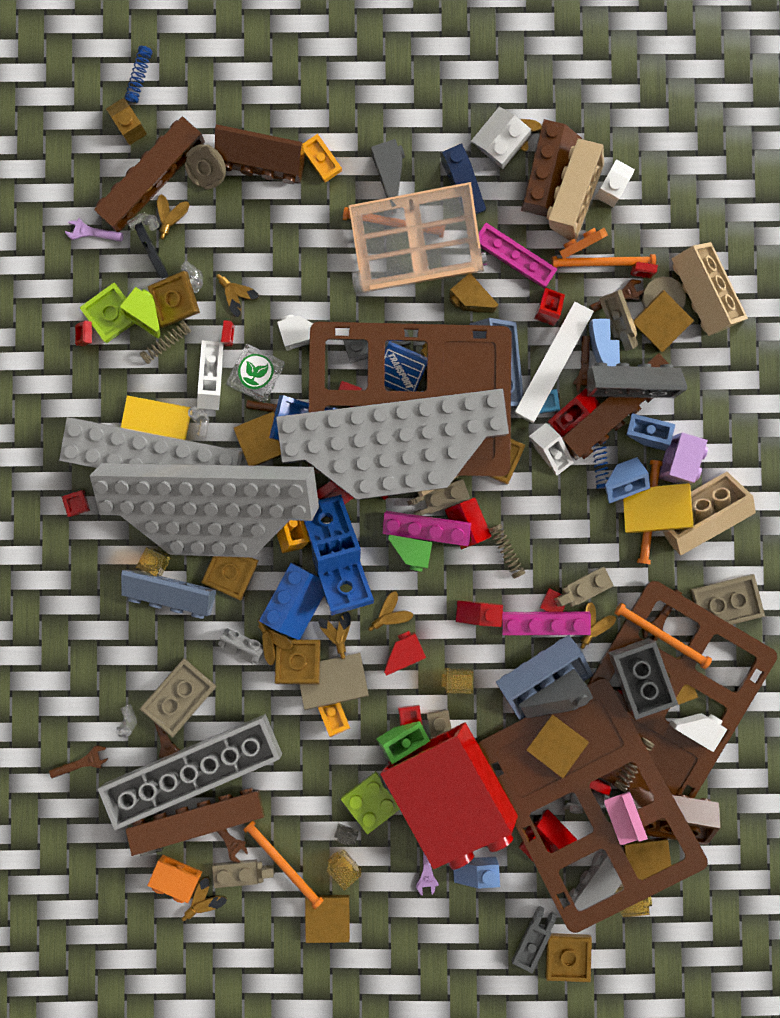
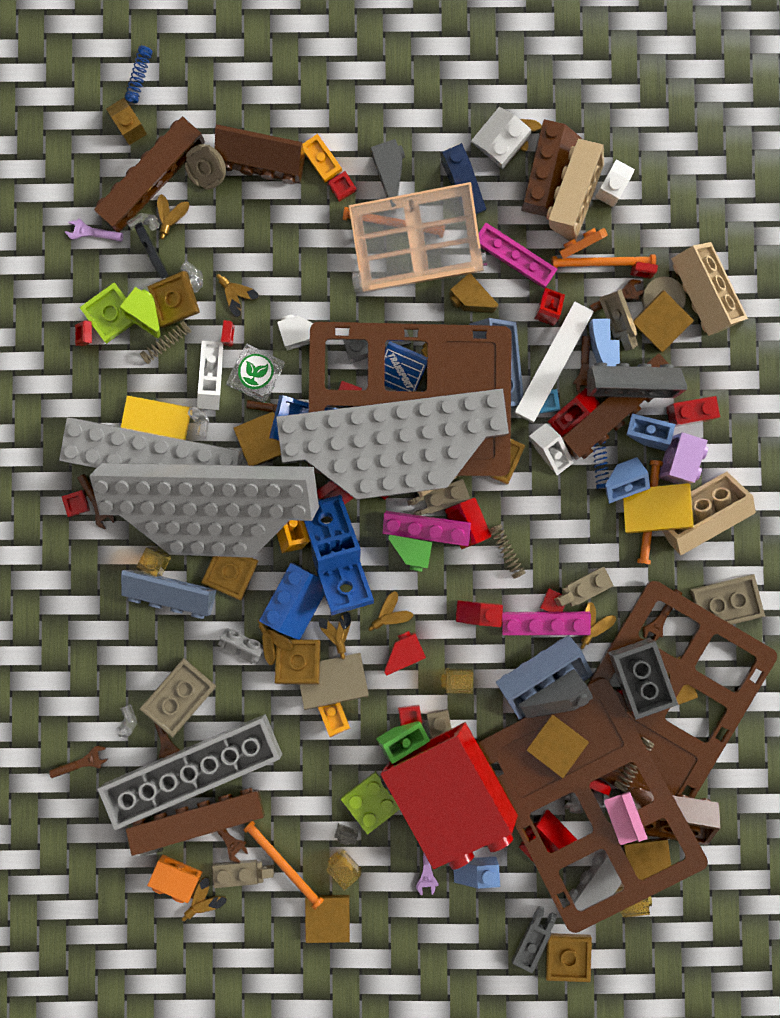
orange bar [614,603,712,669] -> none
white slope [670,713,727,752] -> none
none -> reddish brown piece [77,474,115,529]
none -> red tile [327,171,357,202]
none -> red brick [666,396,720,427]

